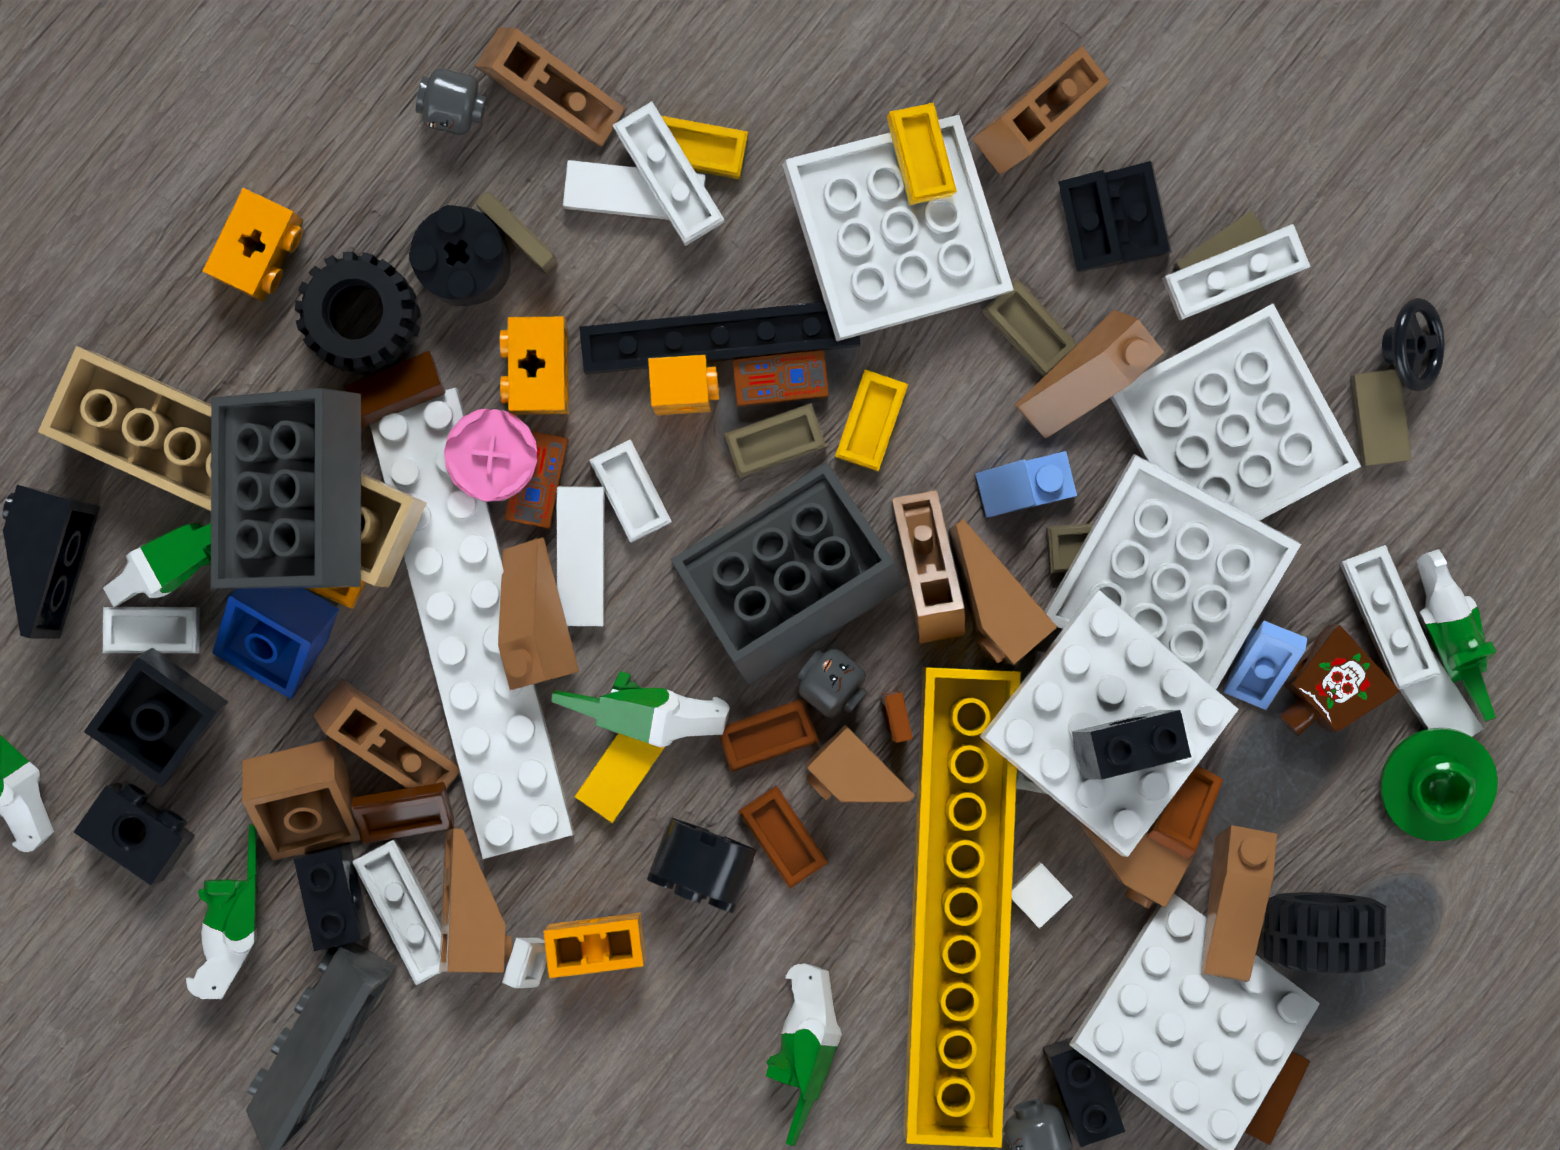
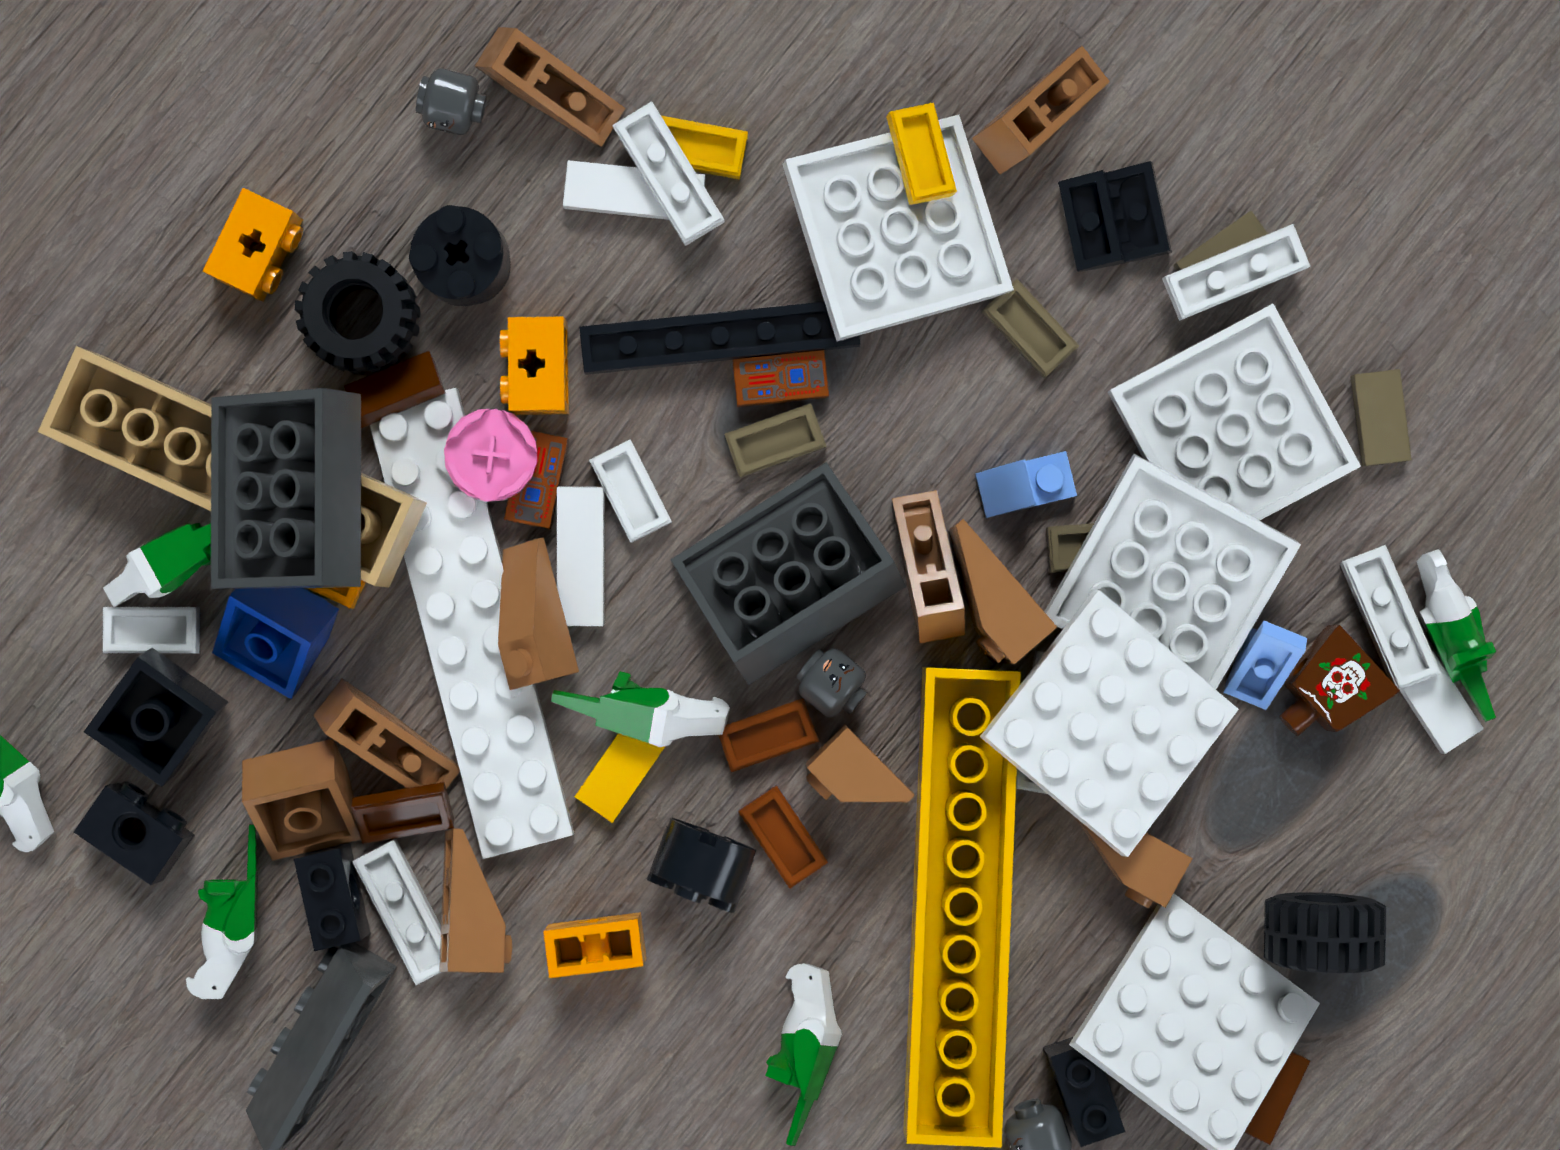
black slope [2,485,100,639] -> none
dark tan tile [475,191,558,275] -> none
white tile [502,938,547,988] -> none
light orange brick [648,355,719,416] -> none
yellow tile [835,369,908,472] -> none
dark orange tile [880,690,913,743] -> none
white tile [1012,861,1073,929] -> none
medium nougat slope [1015,310,1164,439] -> none
black brick [1072,710,1191,780] -> none
dark orange tile [1147,765,1223,859] -> none
medium nougat slope [1201,825,1277,982] -> none
green piece [1380,728,1498,841] -> none
black piece [1382,298,1445,391] -> none

